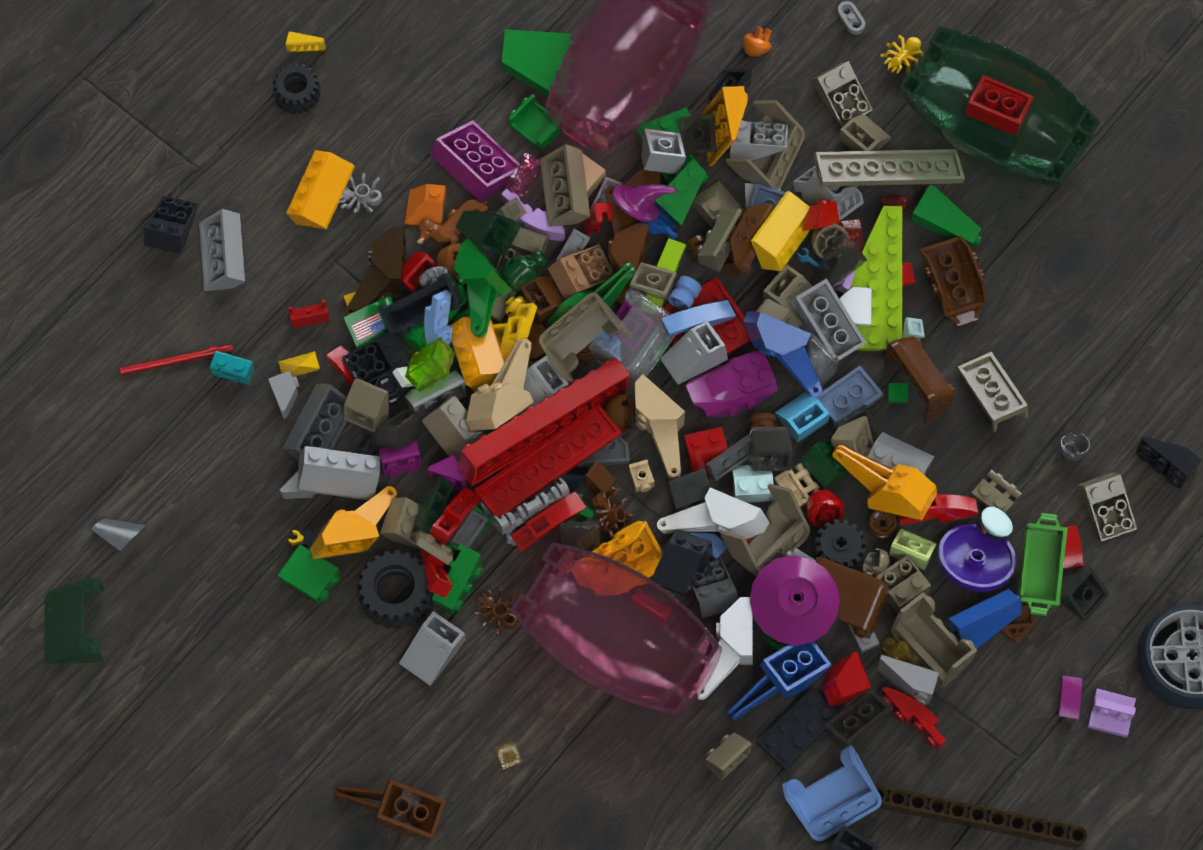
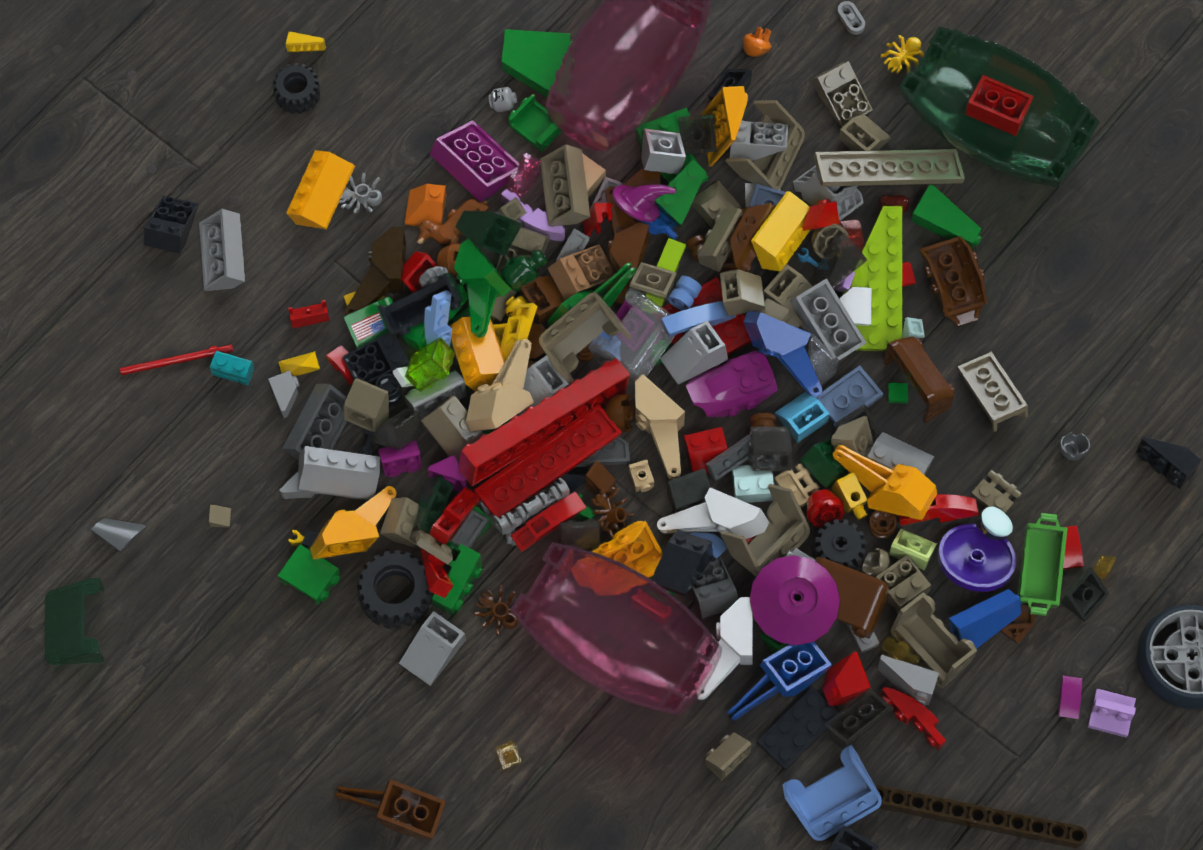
dark tan slope [1078,472,1137,542] -> none
none -> dark tan slope [209,505,231,528]
none -> light grey head [489,87,517,112]
none -> dark tan slope [720,269,765,316]
none -> yellow torso [831,472,868,520]
none -> clear yellow slope [1093,556,1116,579]

